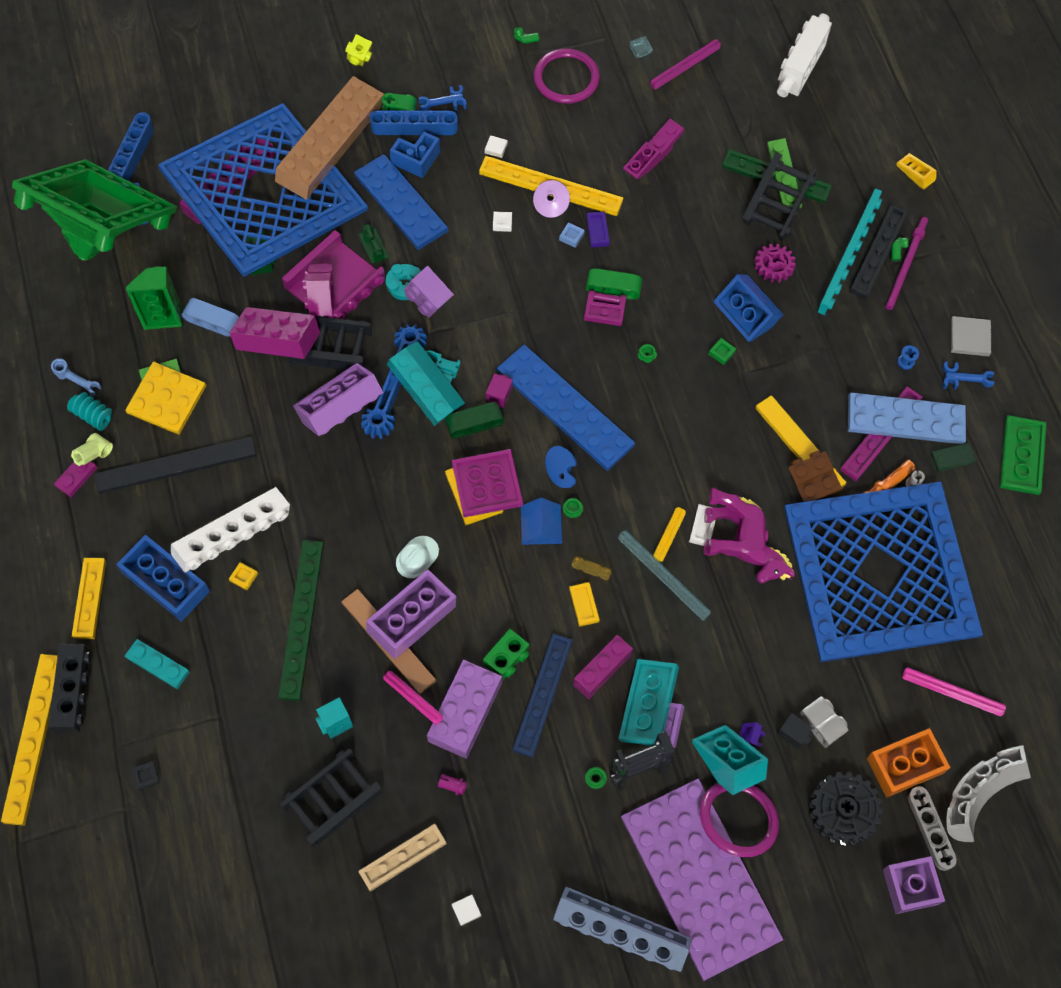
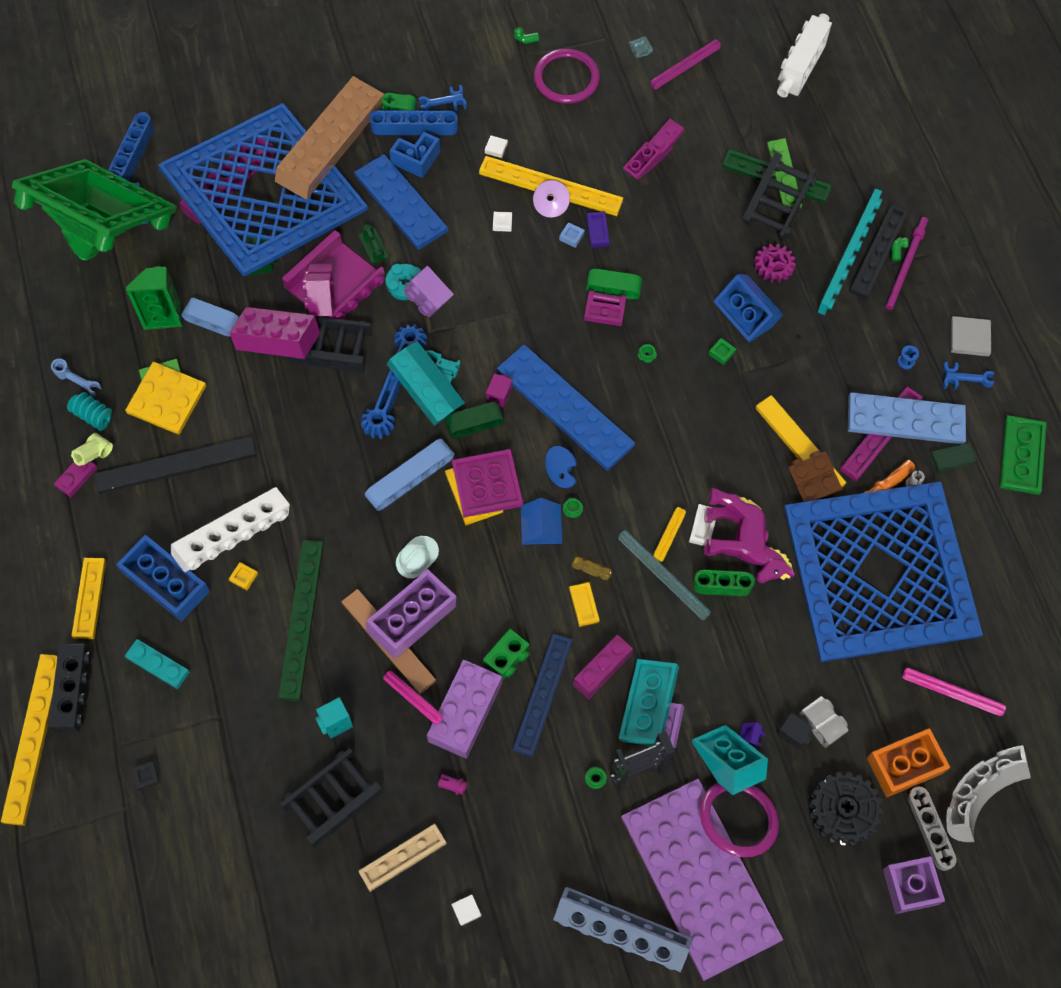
medium lavender brick [293,363,383,436] -> none
neon yellow brick [345,34,372,66] -> none
yellow slope [897,153,937,189] -> none
none -> medium blue beam [365,439,455,511]
none -> green beam [693,570,755,596]

